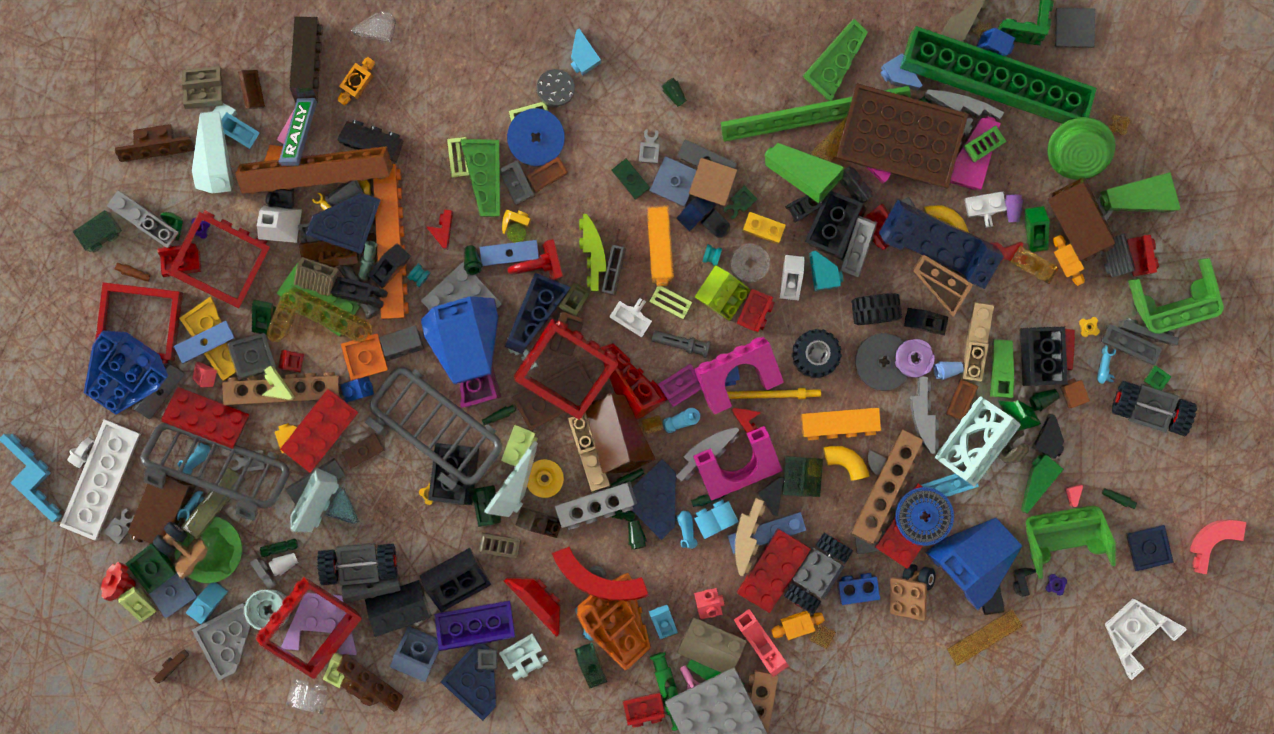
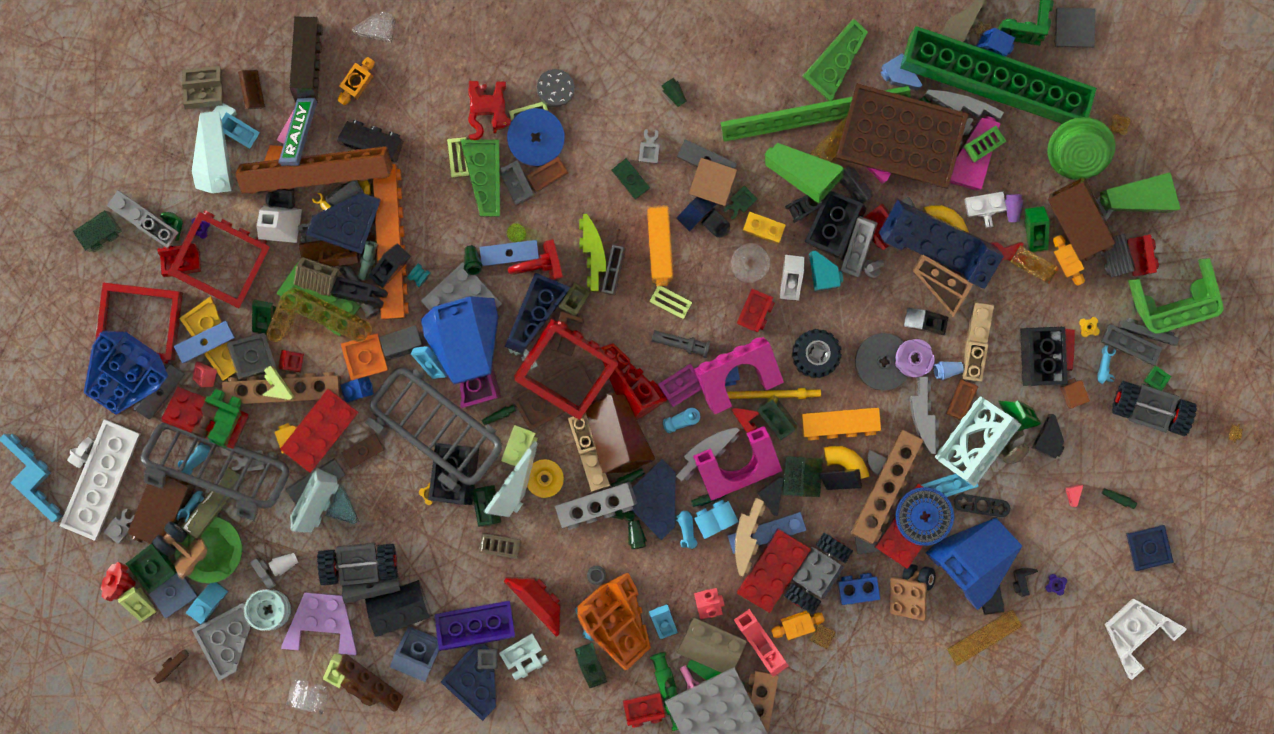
reddish brown bracket [115,124,195,162] -> none
dark orange animal [115,262,151,282] -> none
red window [256,577,362,680] -> none
dark green axle [260,539,298,557] -> none
black slope [419,548,491,612] -> none
red slope [426,209,453,250] -> none
yellow plate [502,210,531,234] -> none
dark brown slope [515,507,561,538] -> none
red tile [552,546,649,601] -> none
medium azure slope [571,29,601,76] -> none
white plate [610,298,652,338] -> none
clear yellow slope [642,415,664,434] -> none
sand blue plate [649,156,696,207] -> none
lime slope [695,265,751,321] -> none
teal wheel [702,244,722,266] -> none
black tyre [851,293,902,325] -> none
bright green slope [990,339,1014,398] -> none
green slope [1021,454,1064,514] -> none
bright green windscreen [1026,506,1116,579] -> none
dark green cone [1029,388,1060,411] -> none
coral arch [1190,519,1246,574] -> none
none -> green hips [191,389,242,448]
none -> medium azure slope [411,346,448,379]
none -> red animal [468,81,511,140]
none -> clear green brick [757,394,798,441]
none -> black slope [820,469,862,490]
none -> light grey plate [863,259,884,278]
none -> black beam [954,494,1011,517]
none -> clear yellow plate [1228,424,1243,443]

